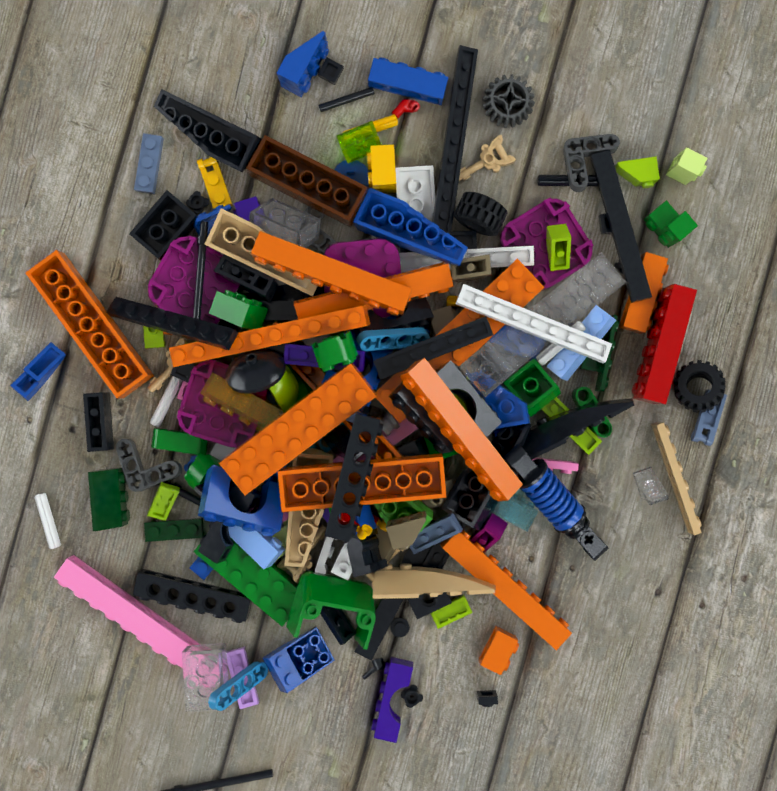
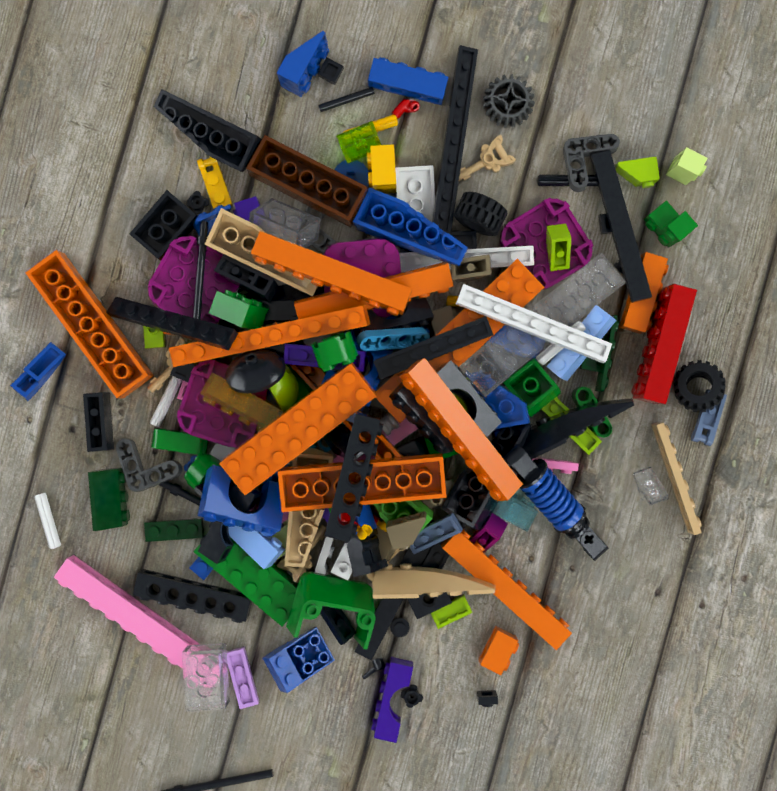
sand blue plate [134,133,164,194] -> none
lime plate [147,482,180,521] -> none
dark azure beam [208,661,268,711] -> none

